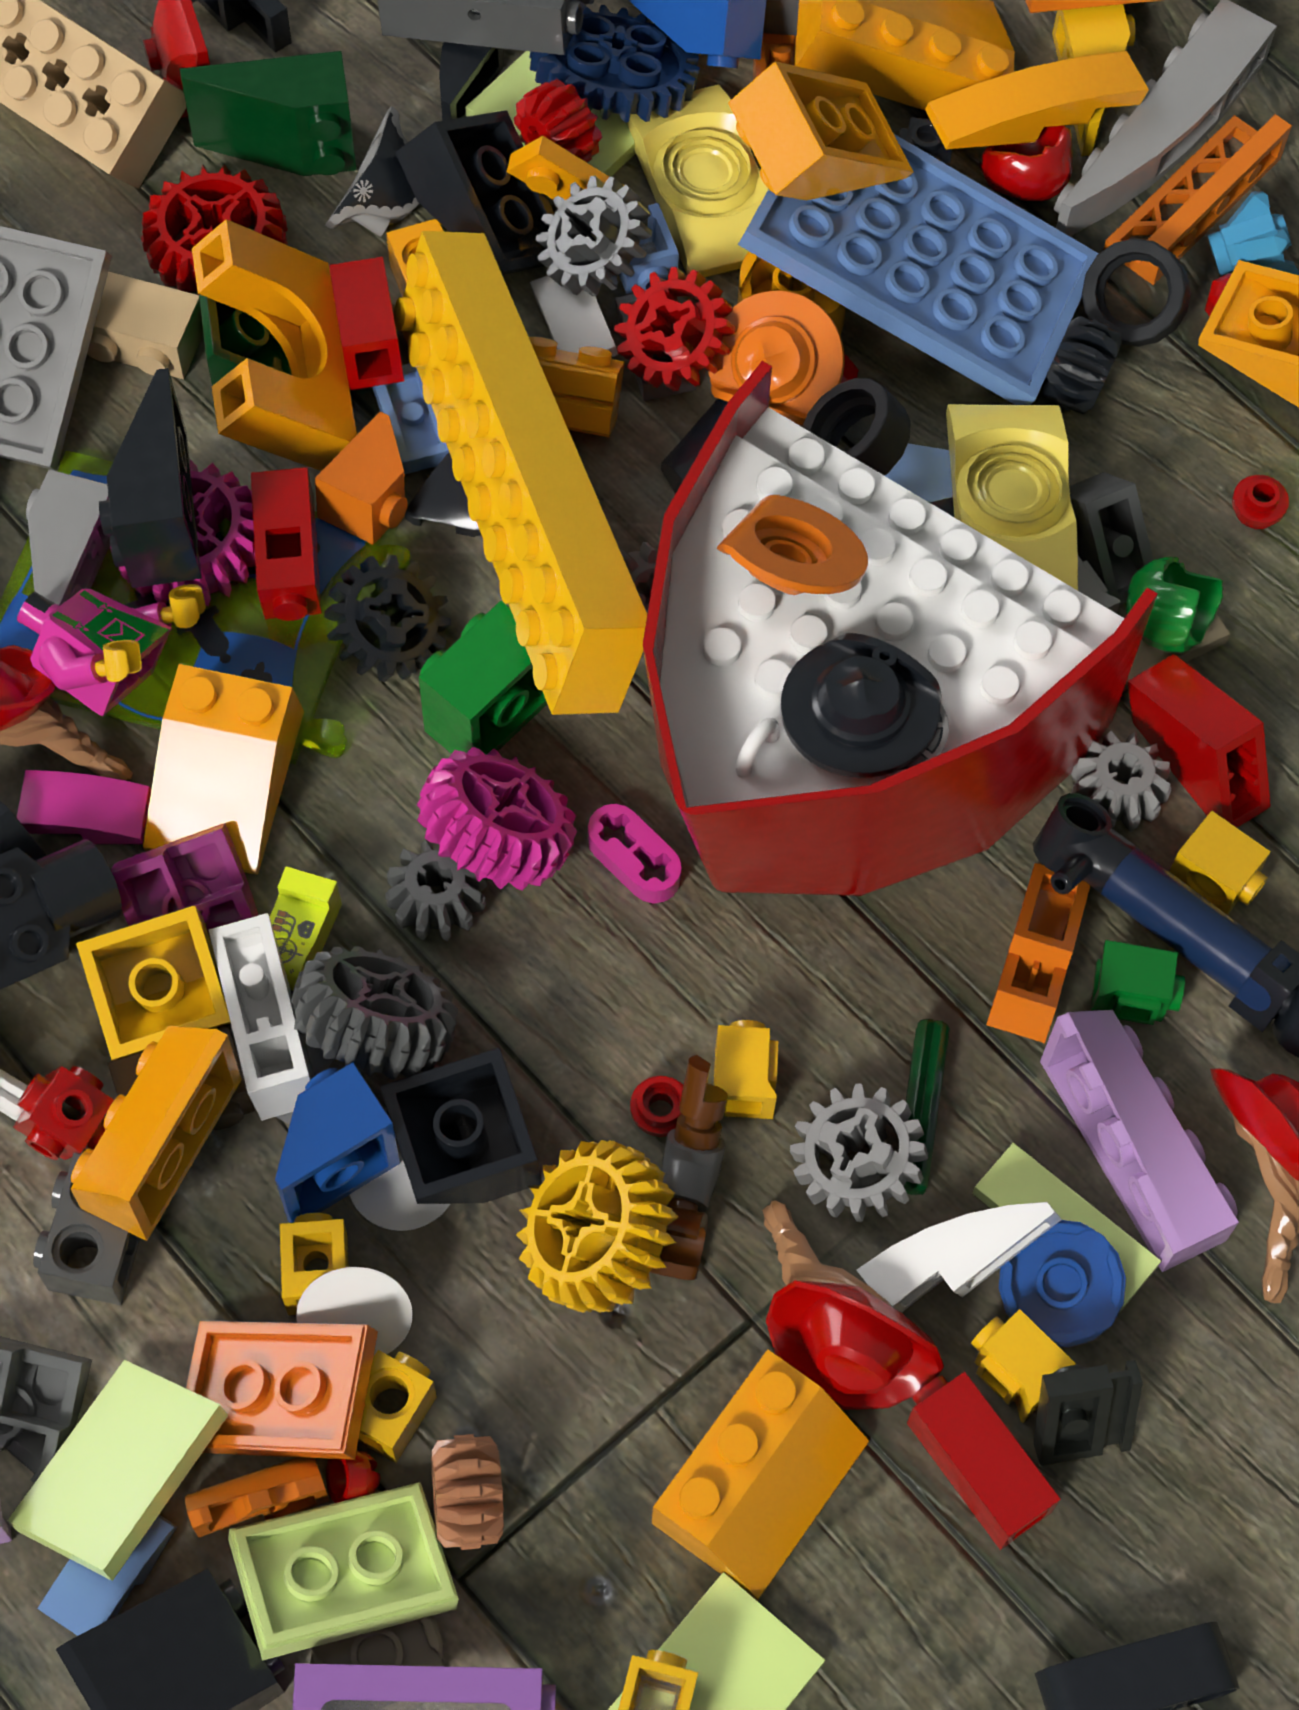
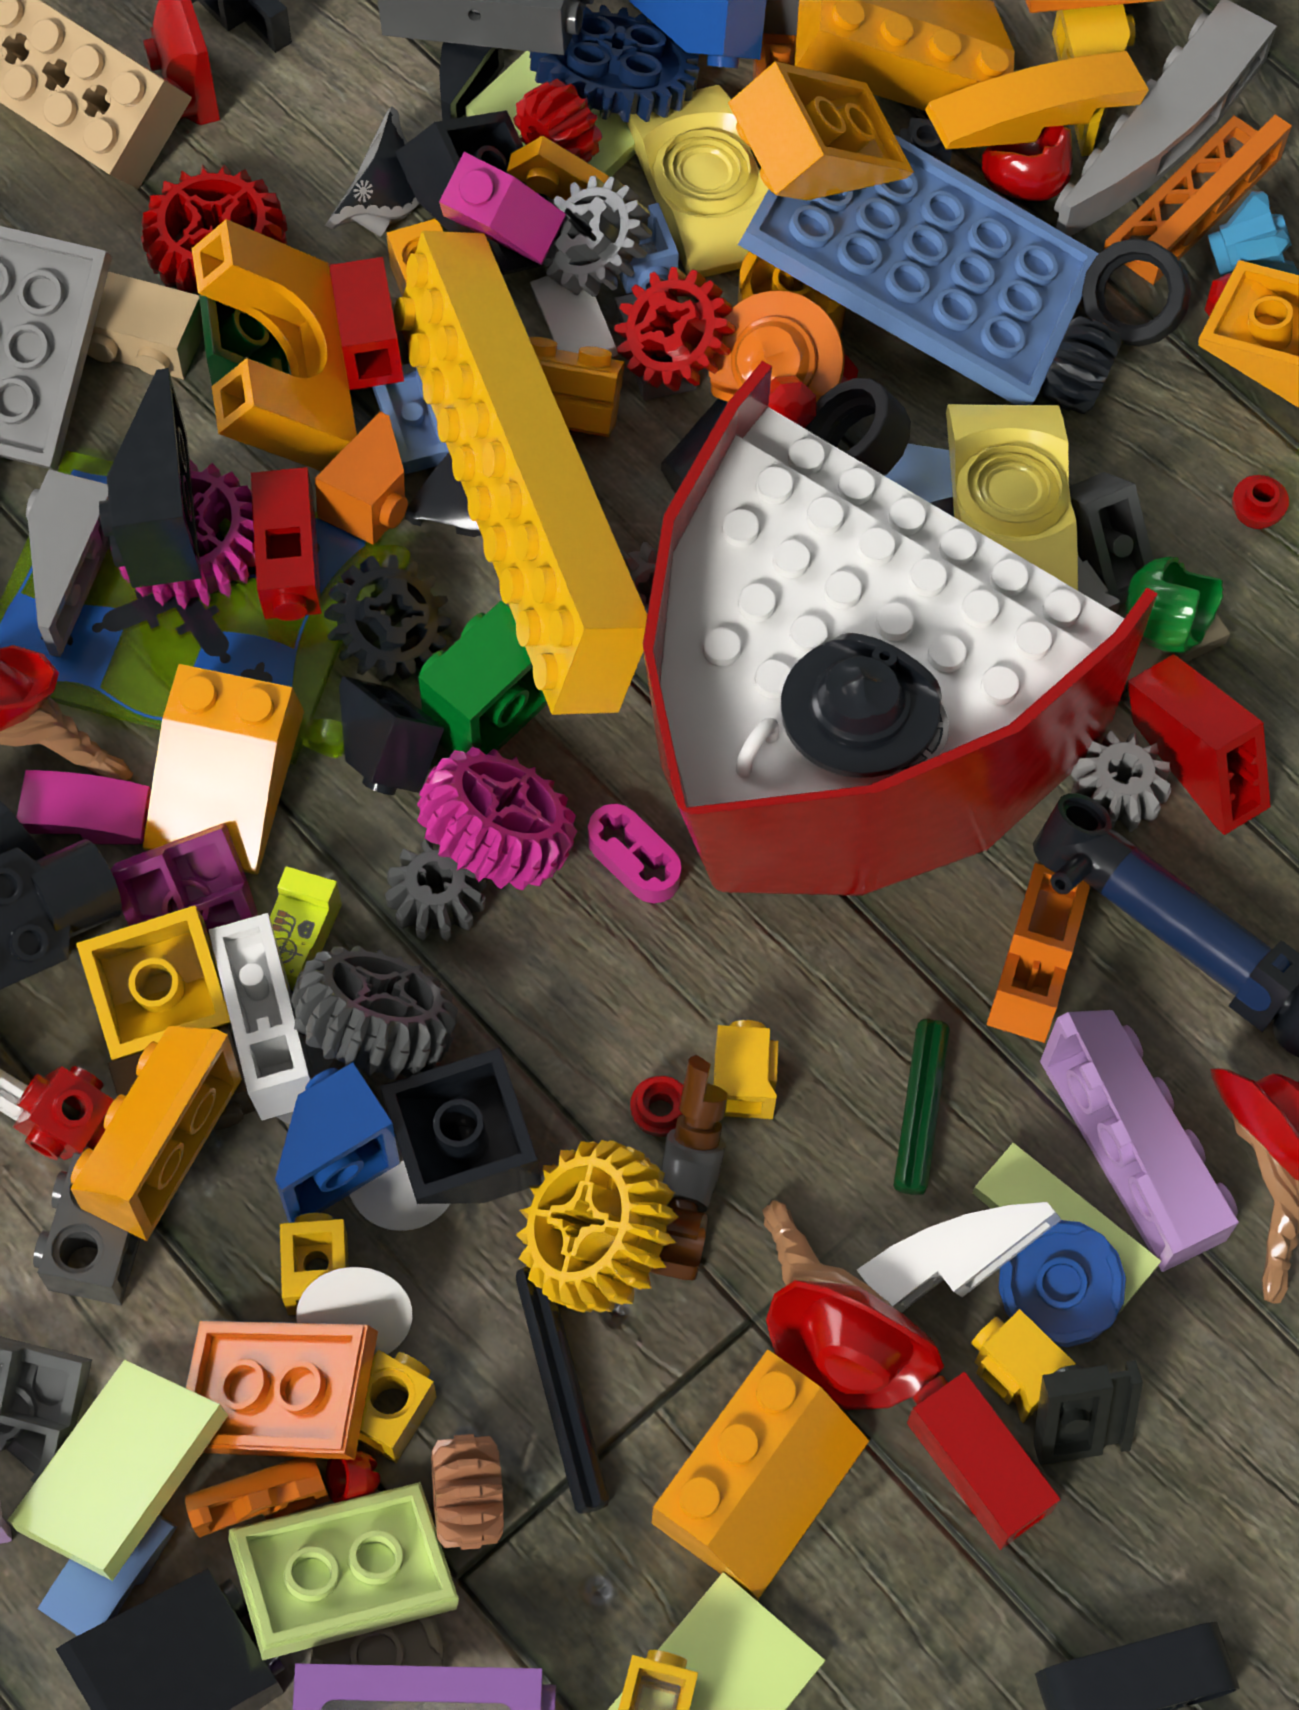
dark pink torso [17,584,206,717] -> none
dark green slope [180,51,356,176] -> none
orange hat [717,495,868,595] -> none
light grey gear [790,1084,928,1222] -> none
green window [1090,940,1185,1025] -> none
yellow brick [1170,811,1271,915] -> none
none -> black slope [339,676,444,795]
none -> dark pink slope [439,152,566,265]
none -> black axle [516,1266,609,1514]
none -> red tile [768,375,816,428]

